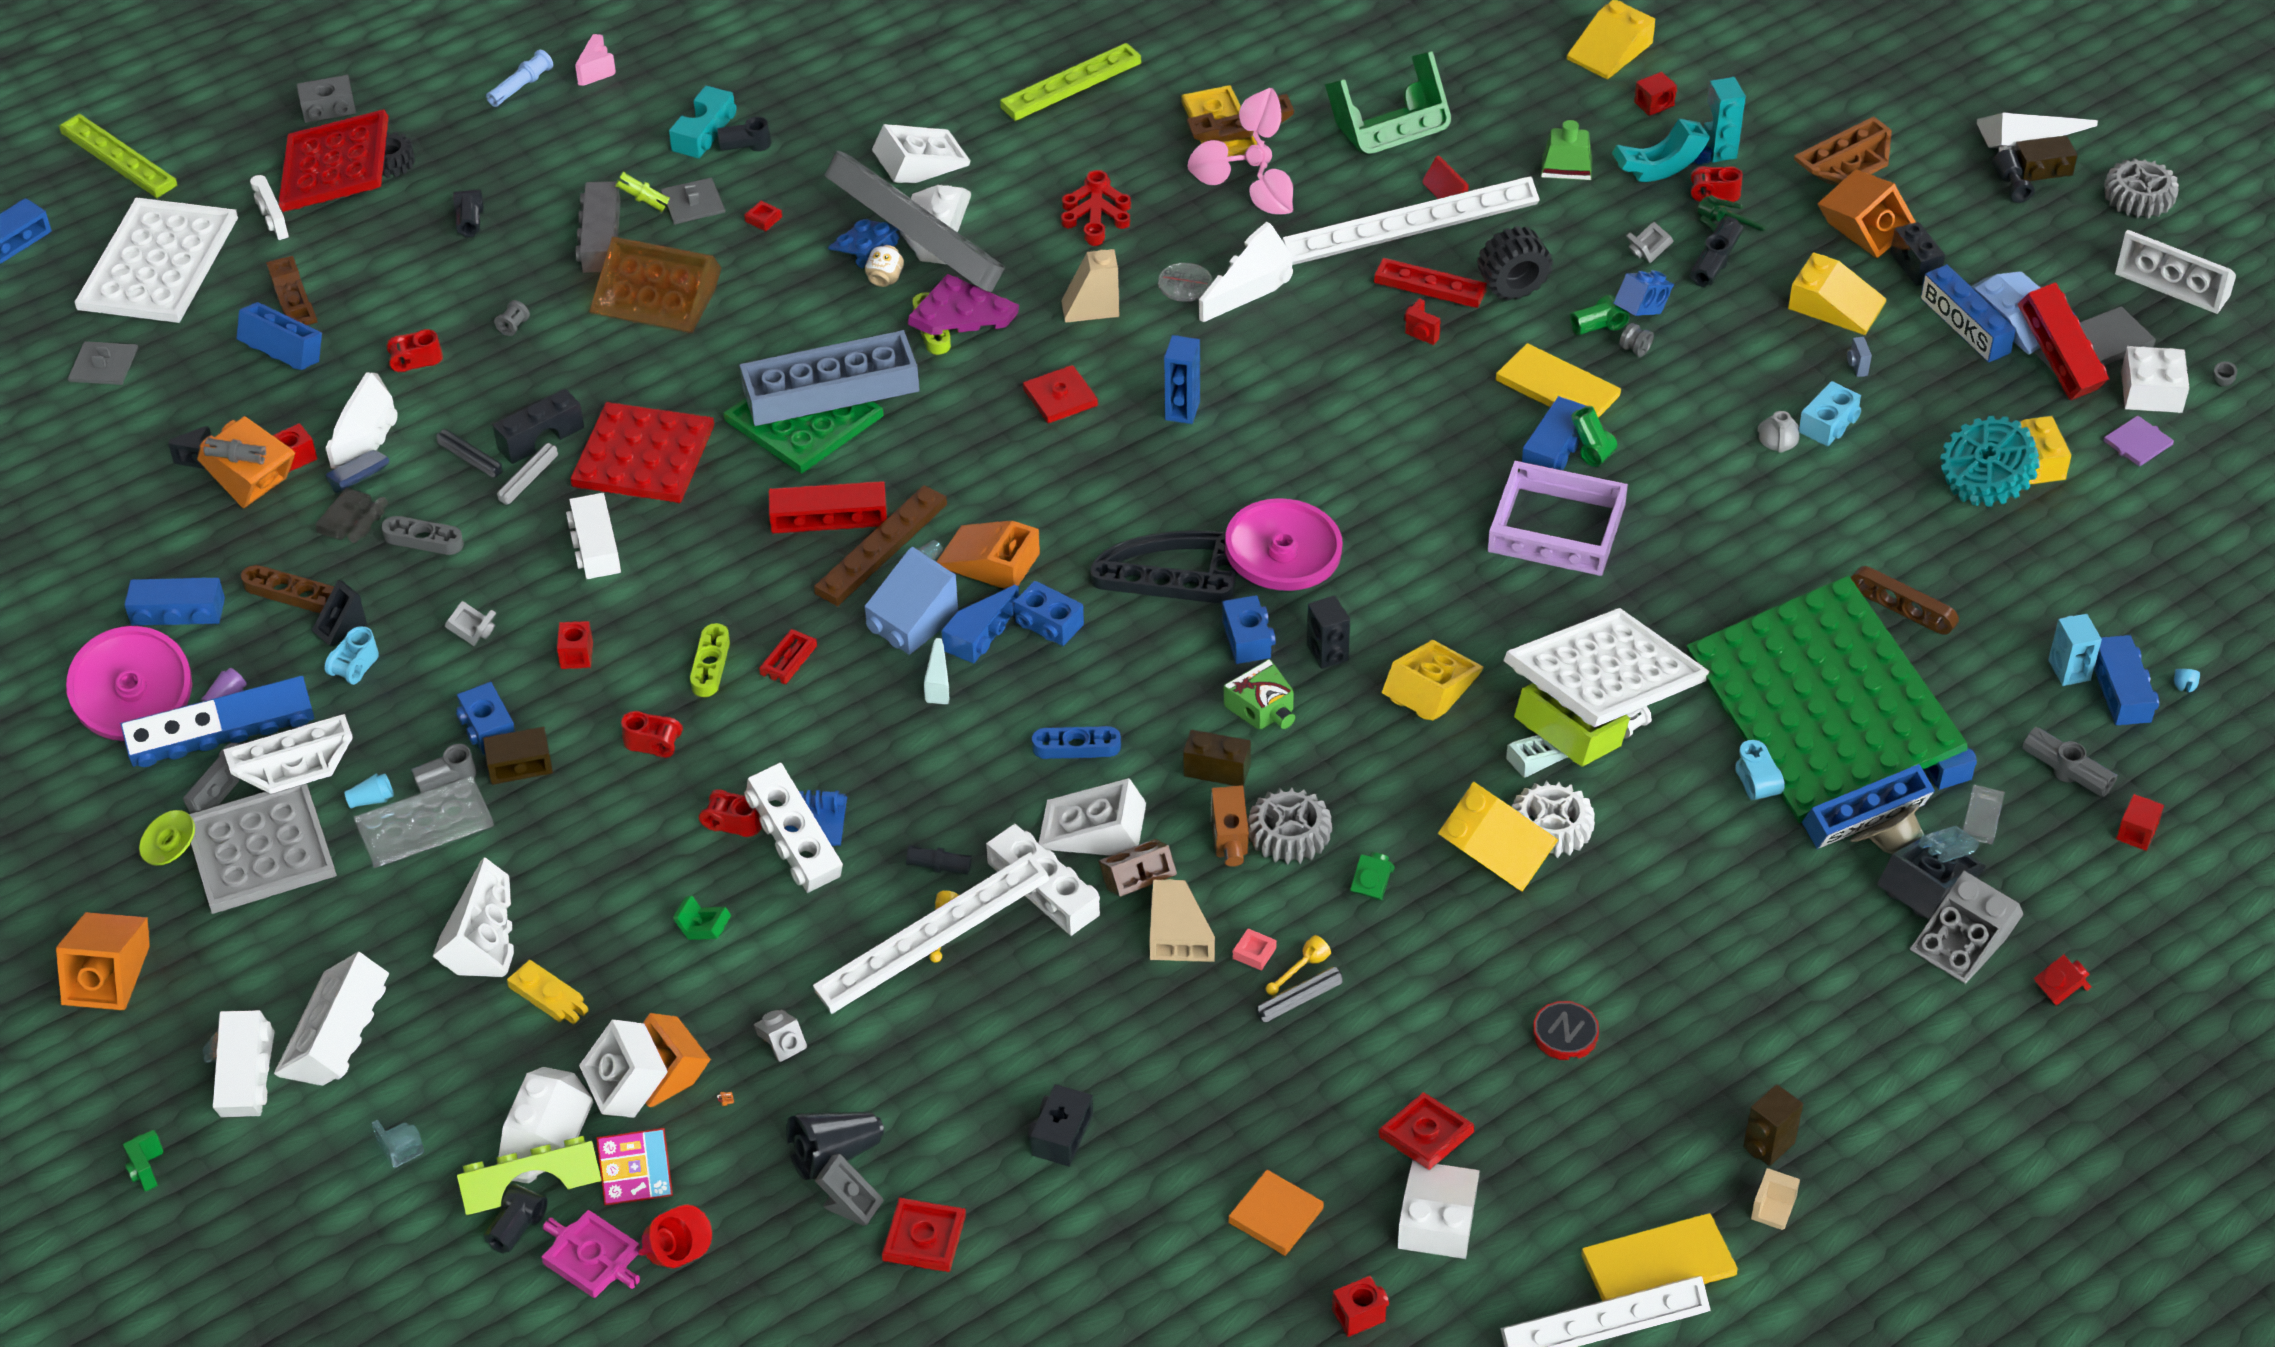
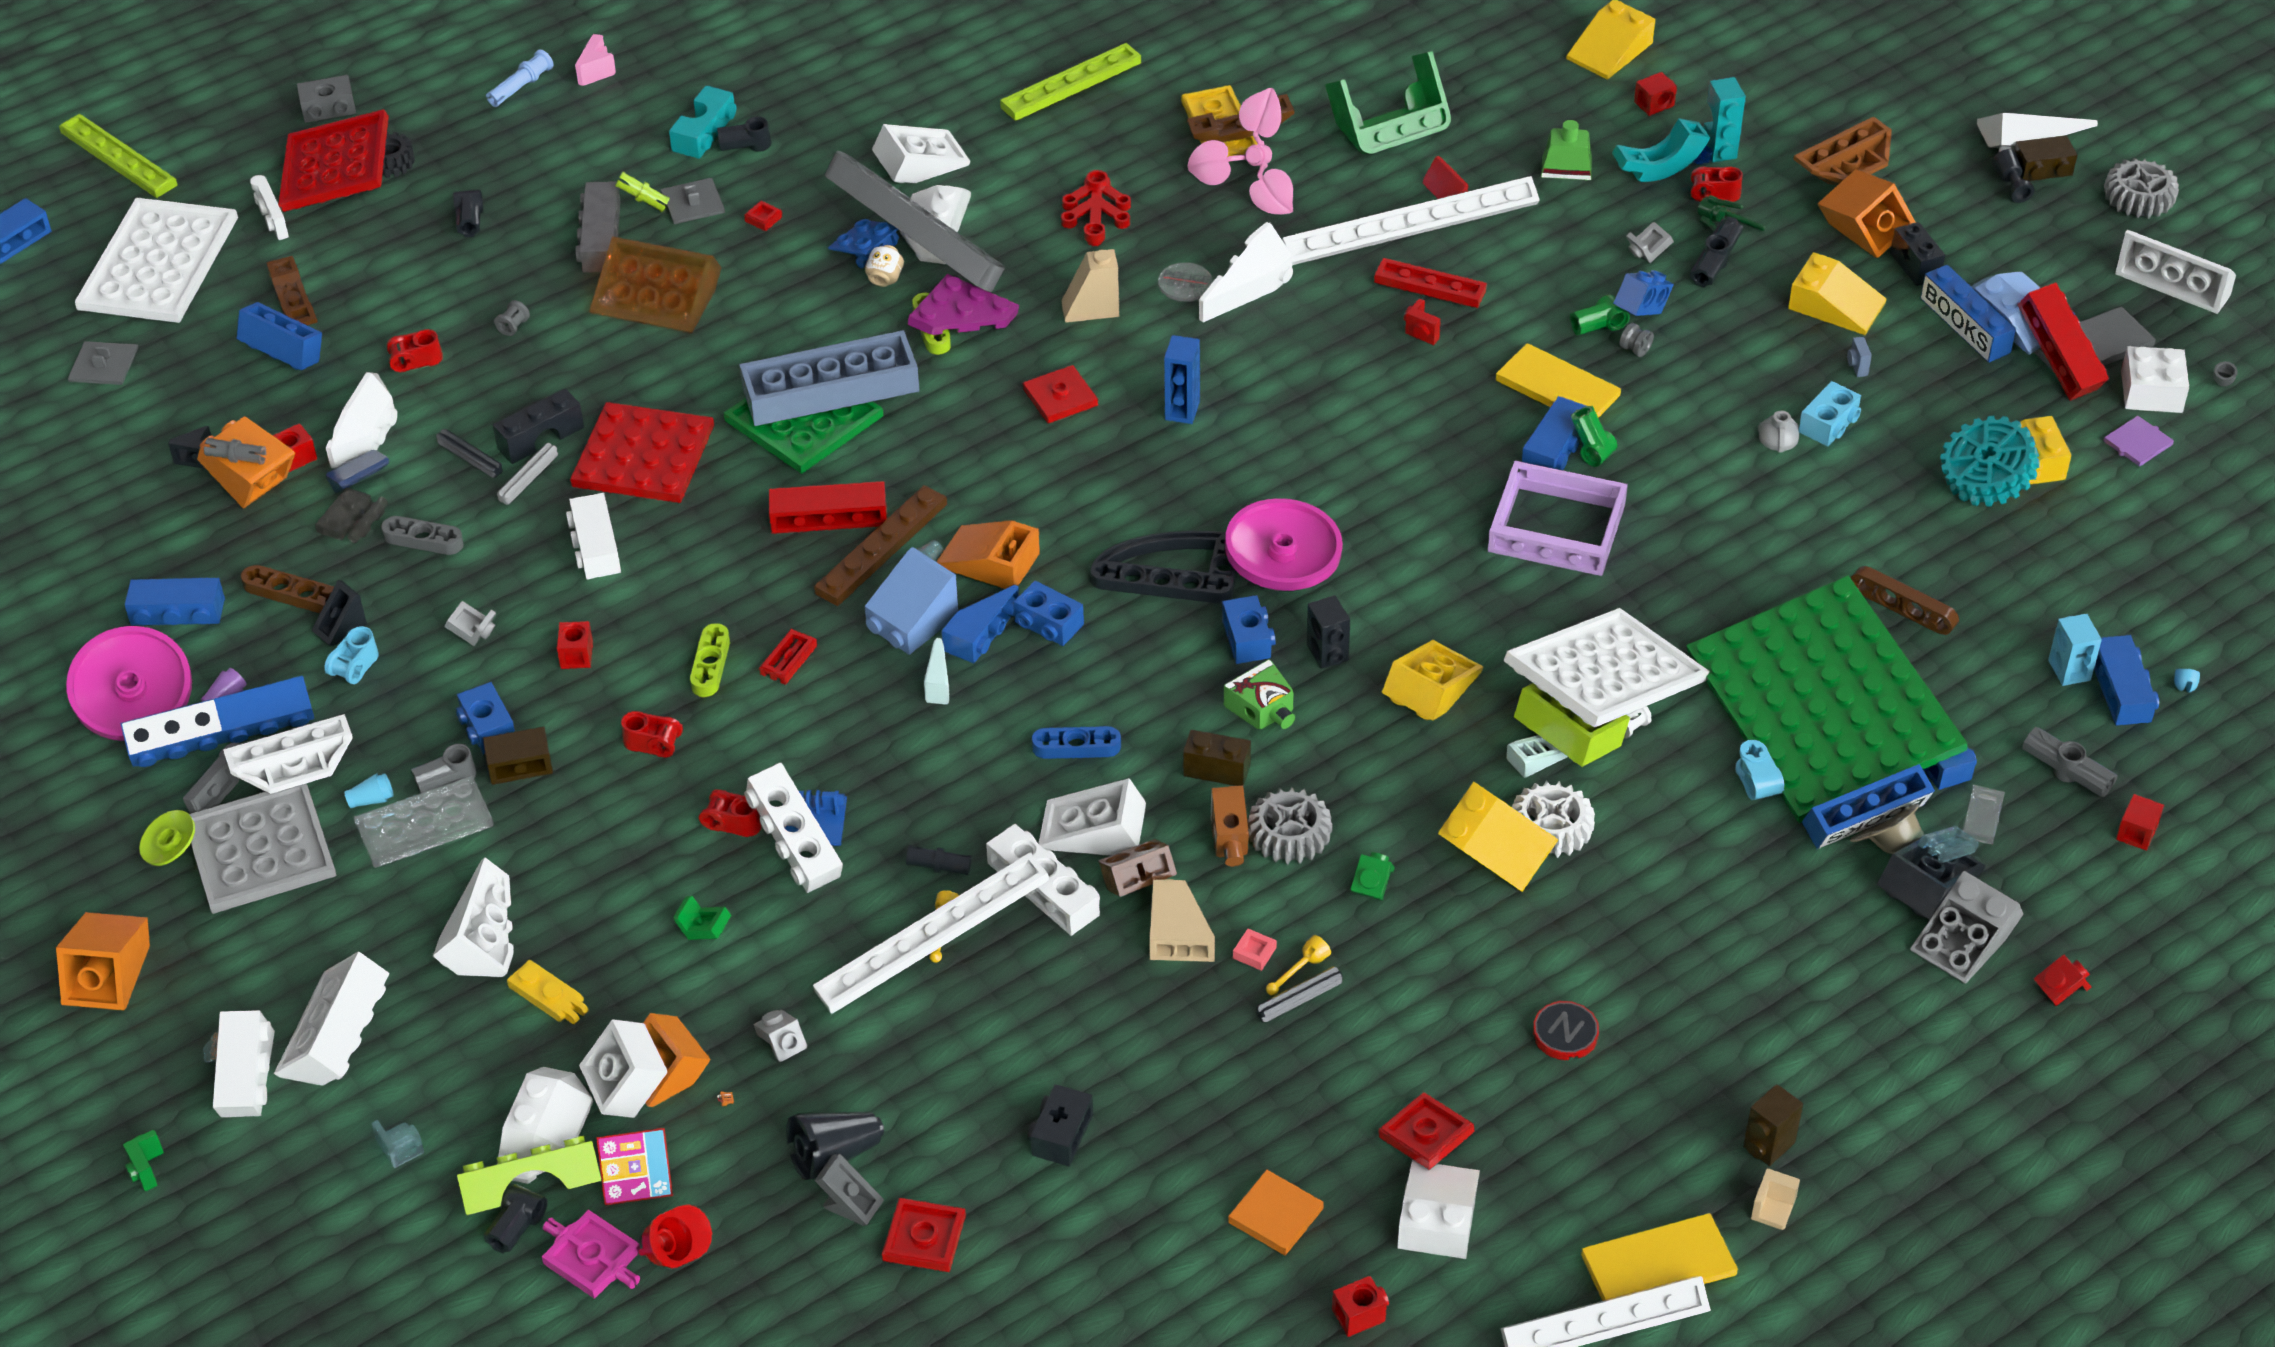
black tyre [1477,226,1553,300] -> none

